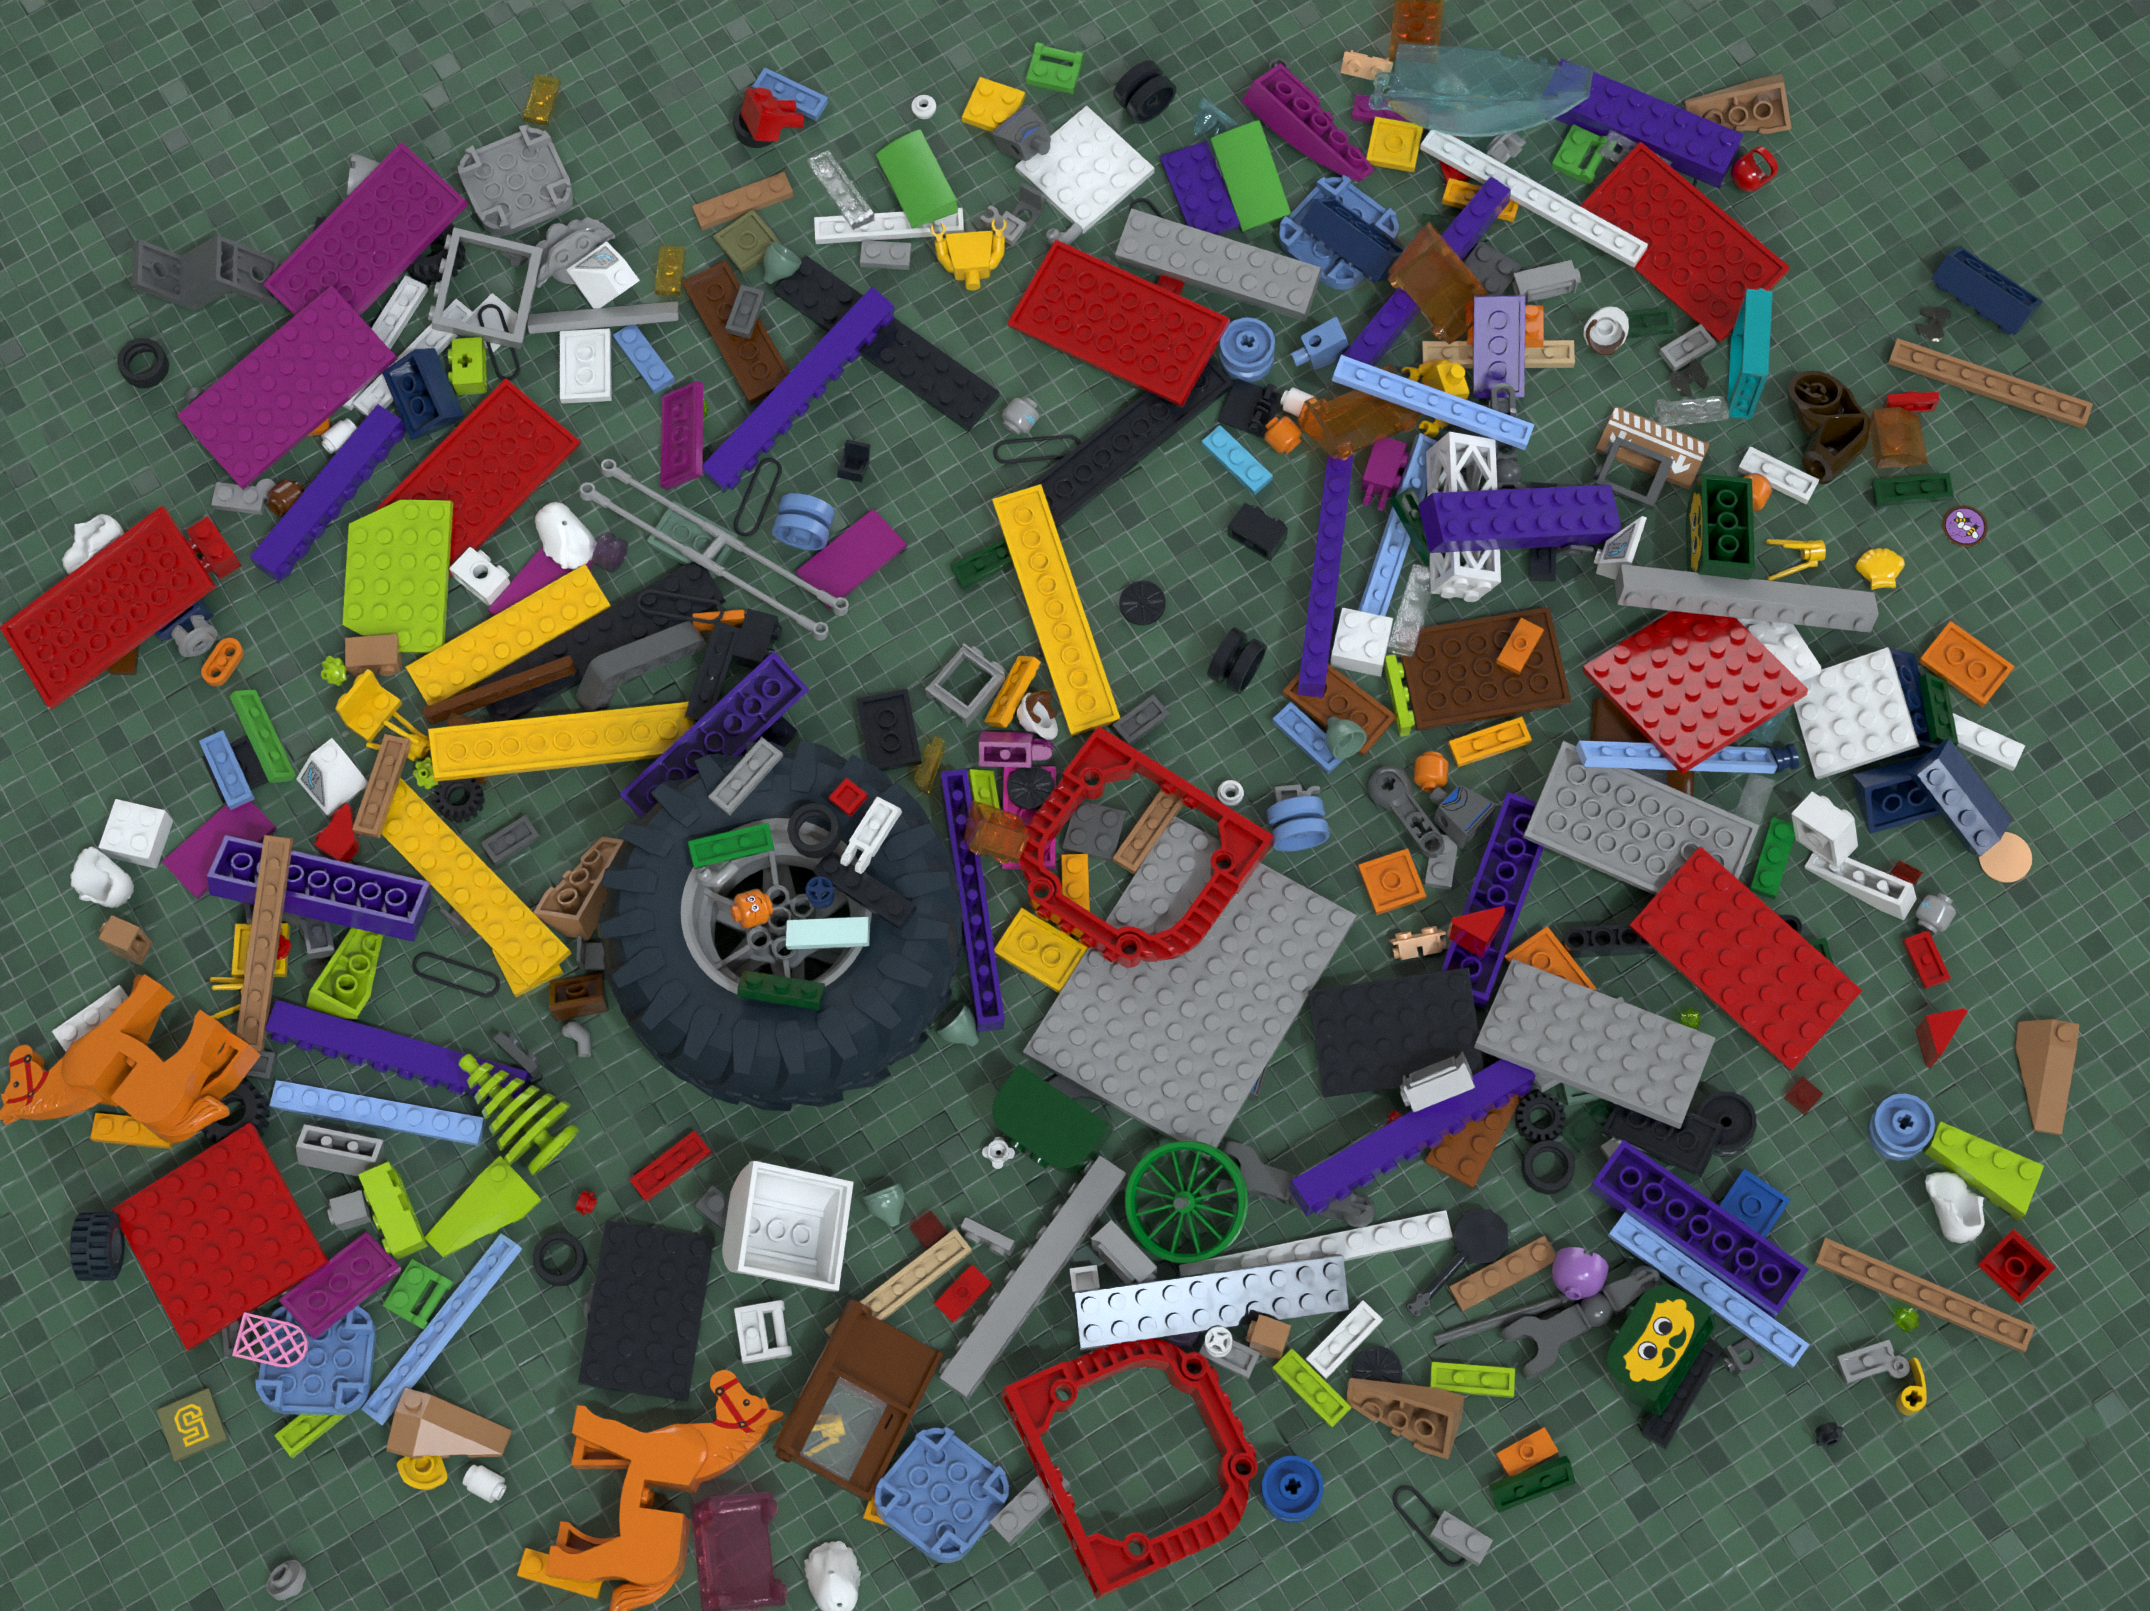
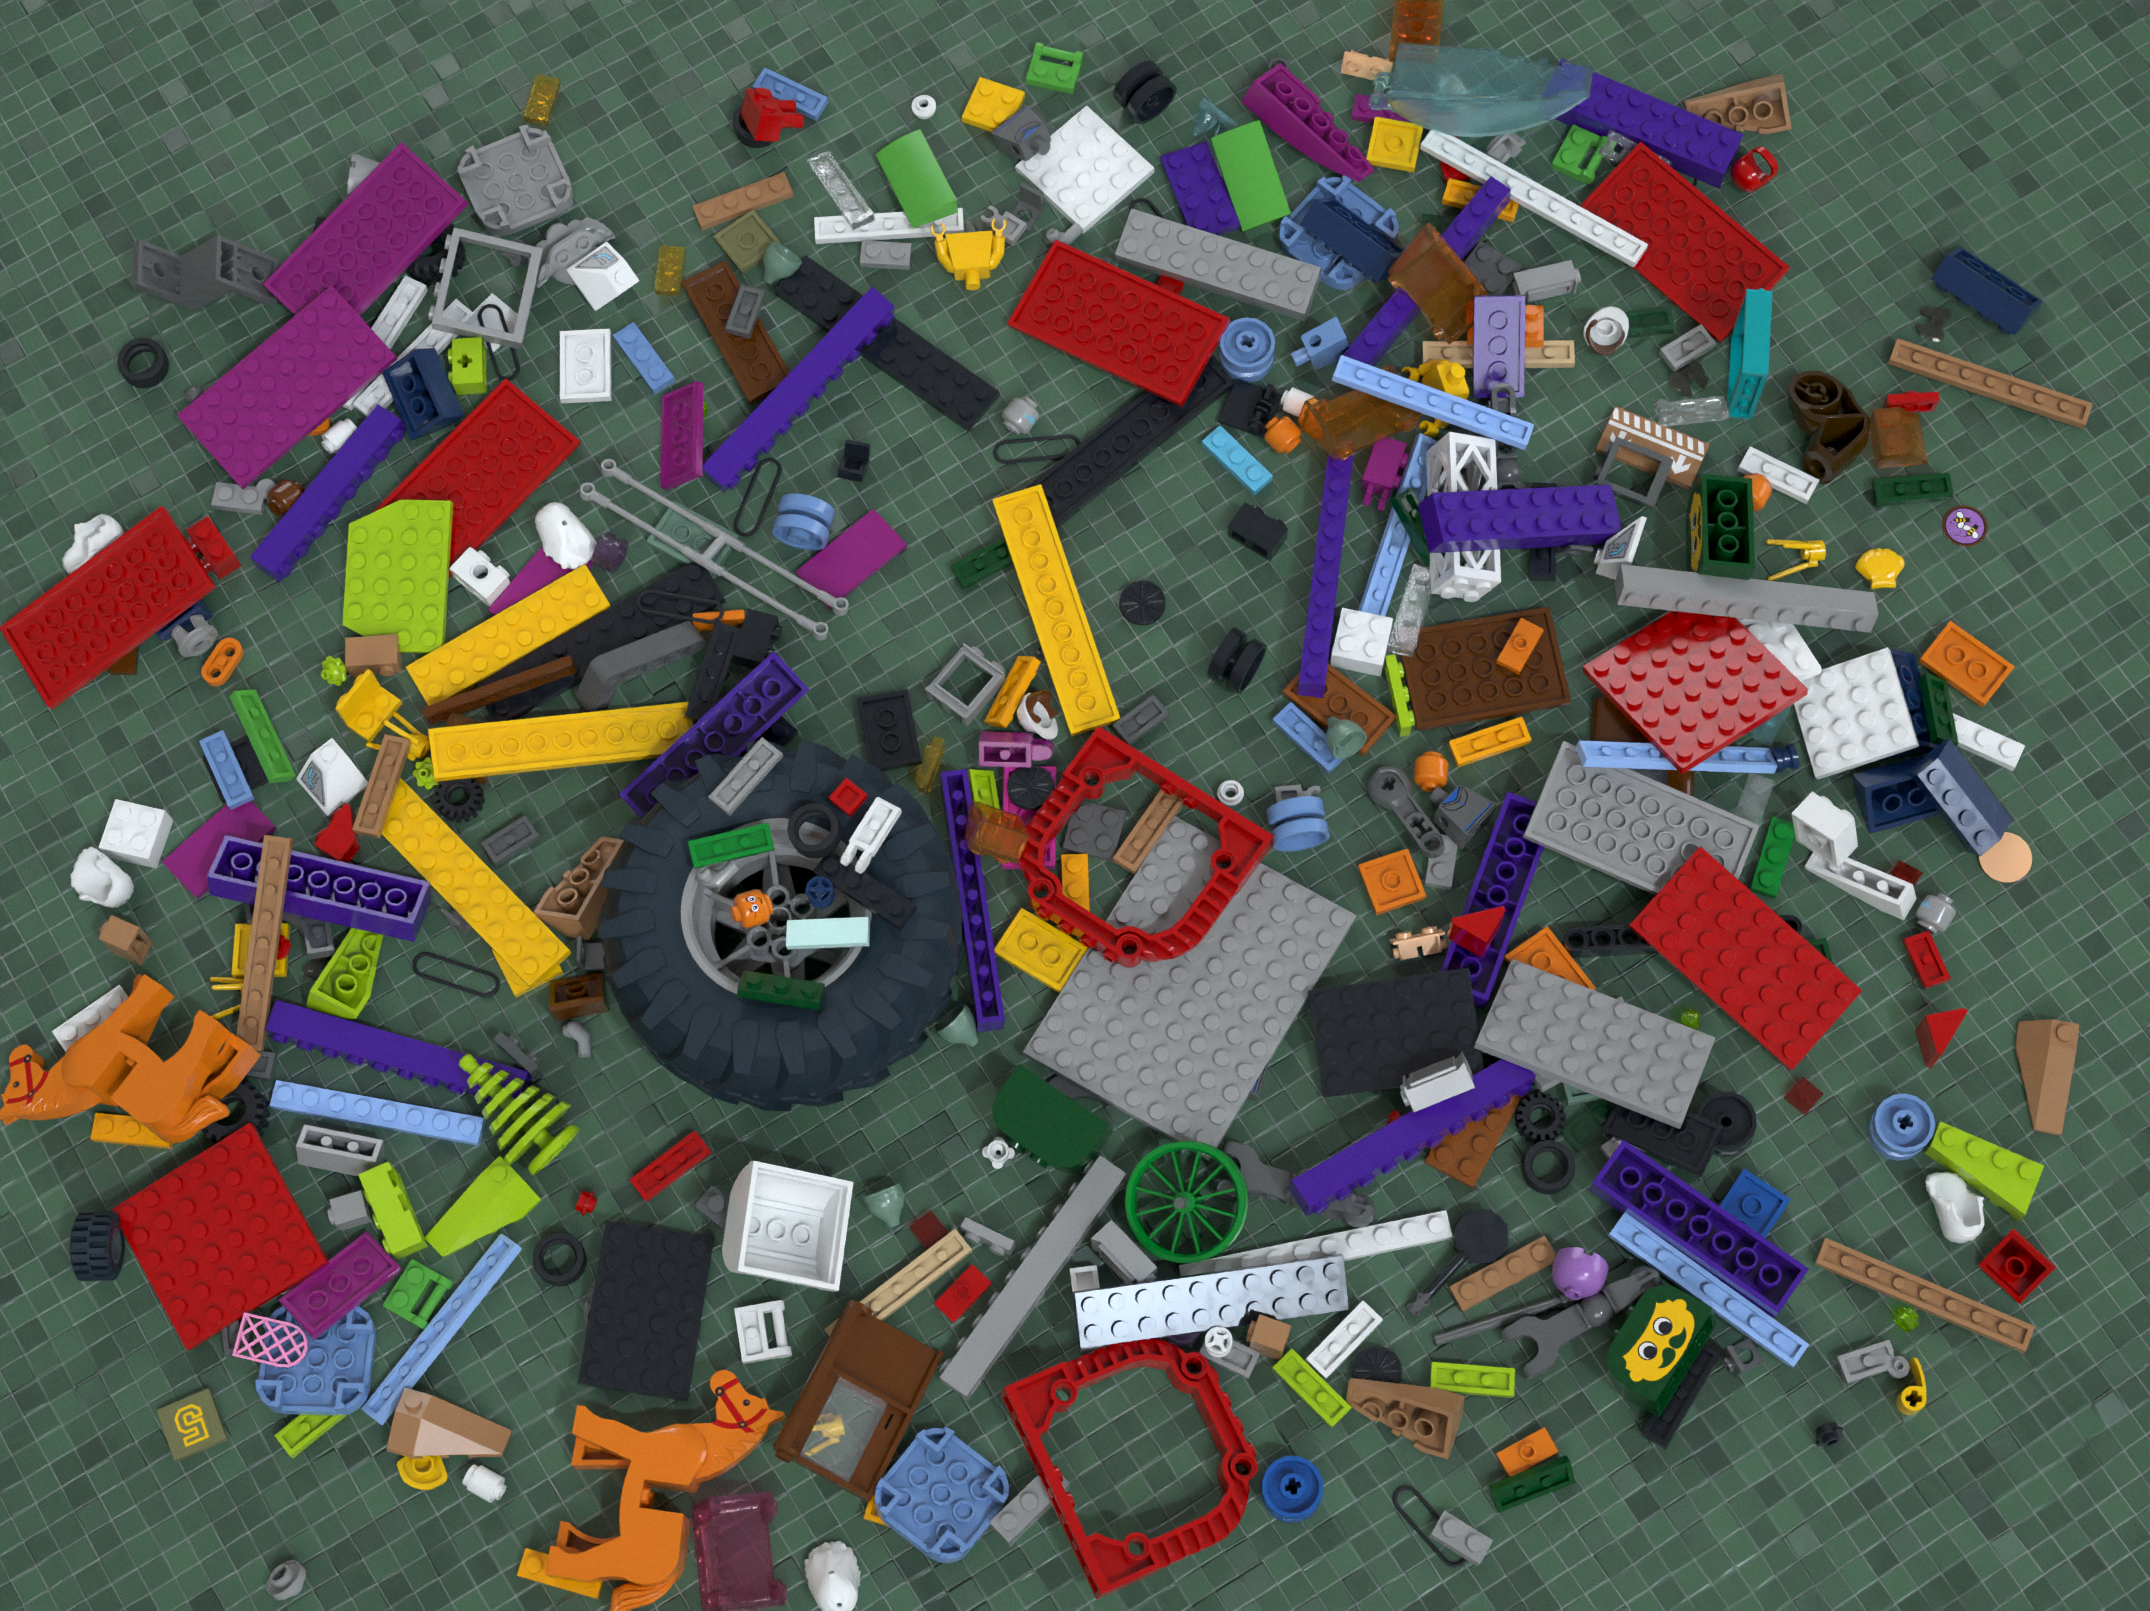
light grey tile [528,301,679,334] -> none

